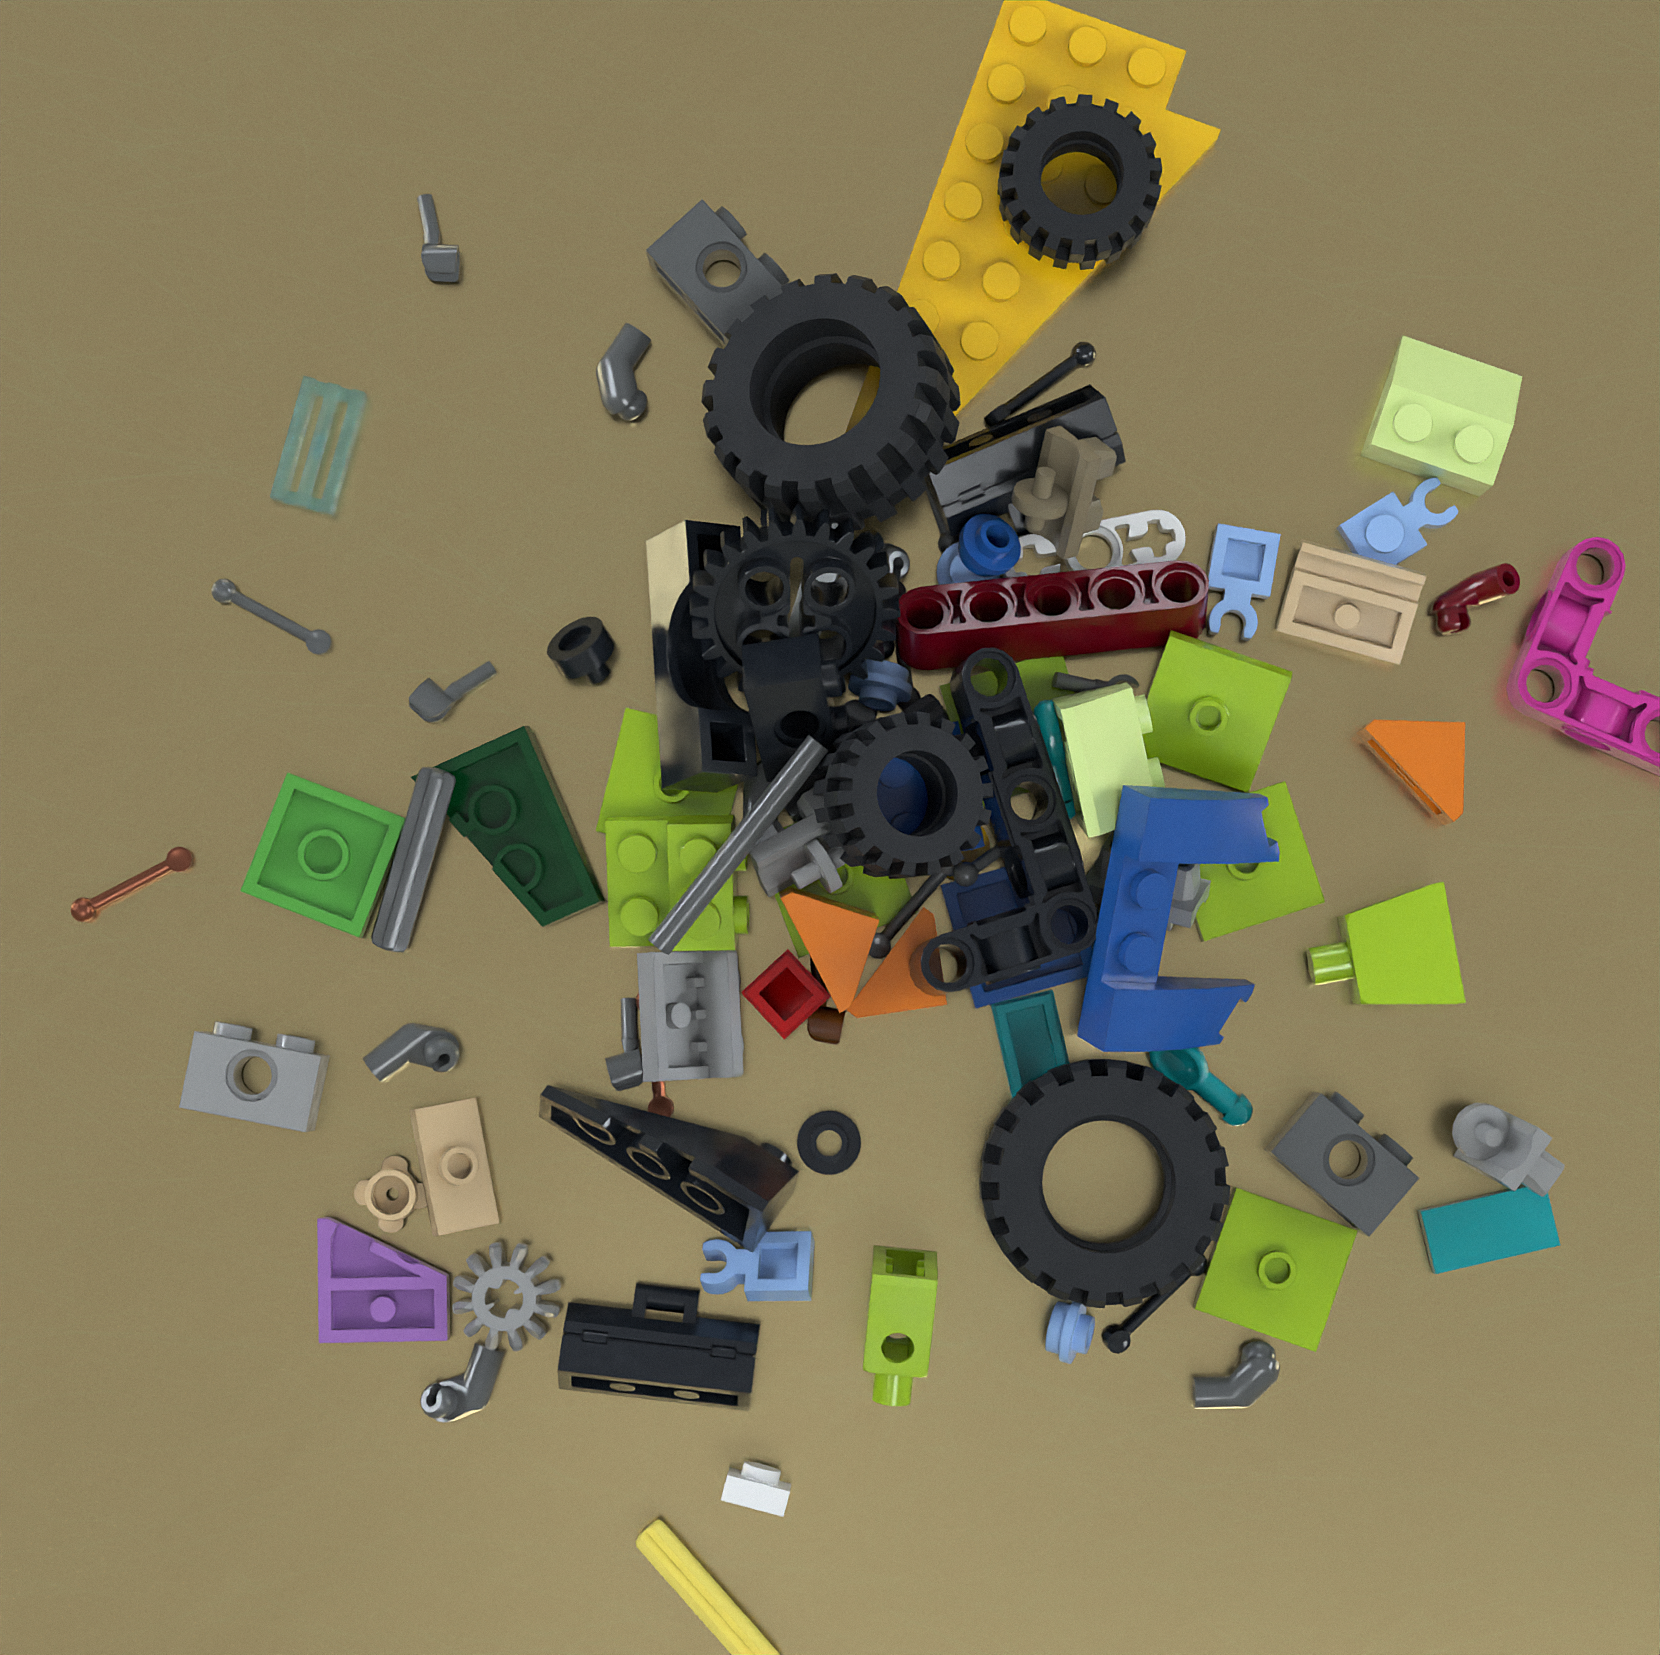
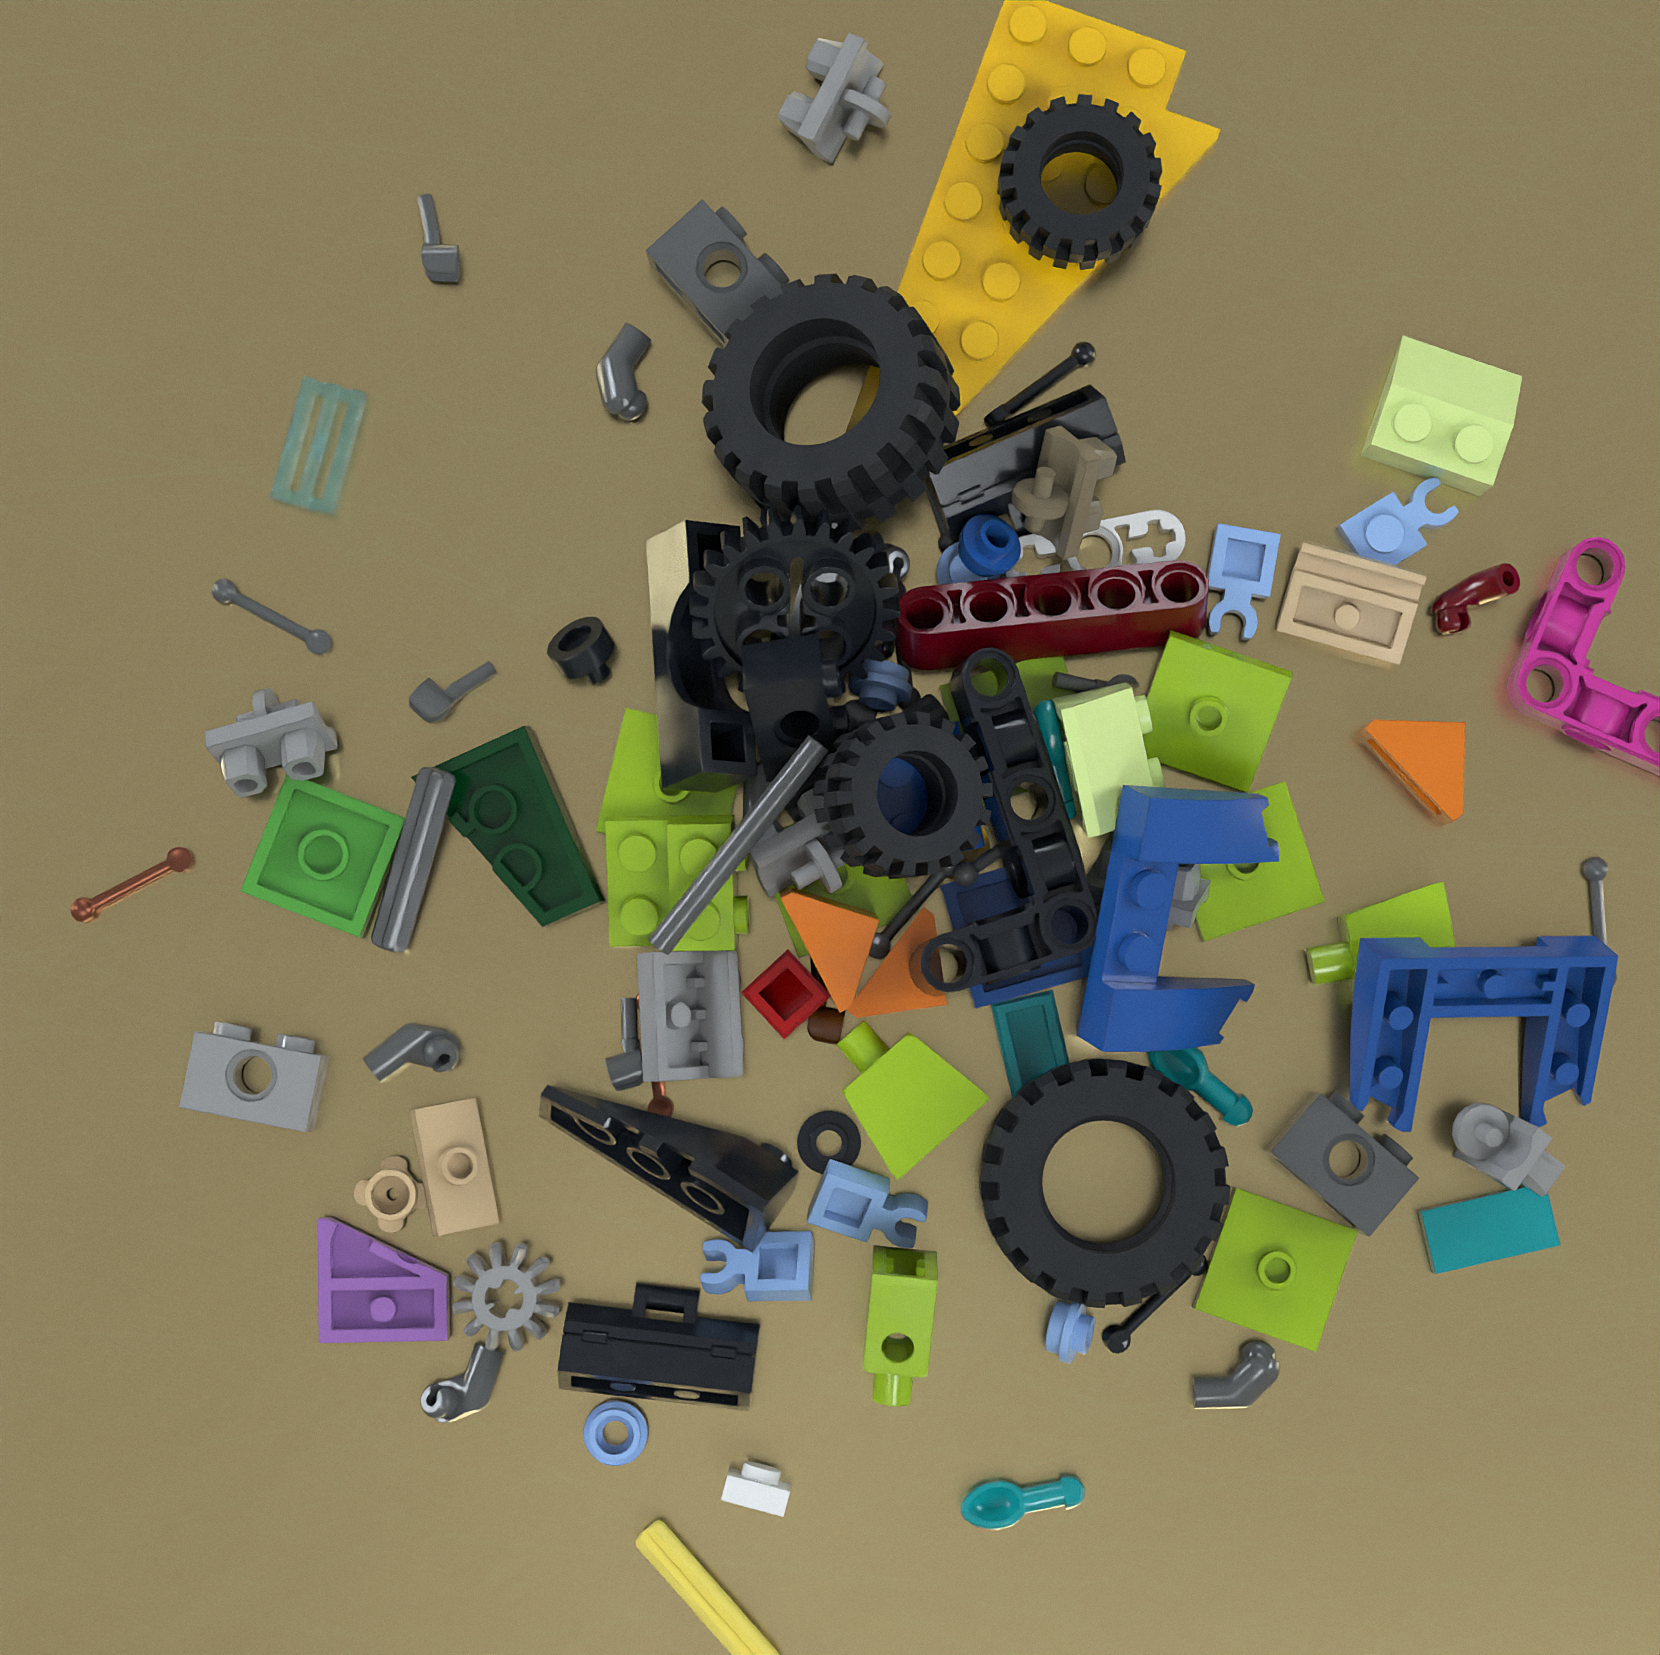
none -> light grey hips [205,688,338,798]
none -> light blue plate [583,1400,648,1466]
none -> light grey hips [778,33,892,164]
none -> light blue plate [807,1159,928,1248]
none -> lime torso [836,1020,990,1180]
none -> teal piece [960,1476,1086,1530]
none -> blue wedge [1350,936,1618,1132]
none -> dark grey hinge [1583,857,1617,986]

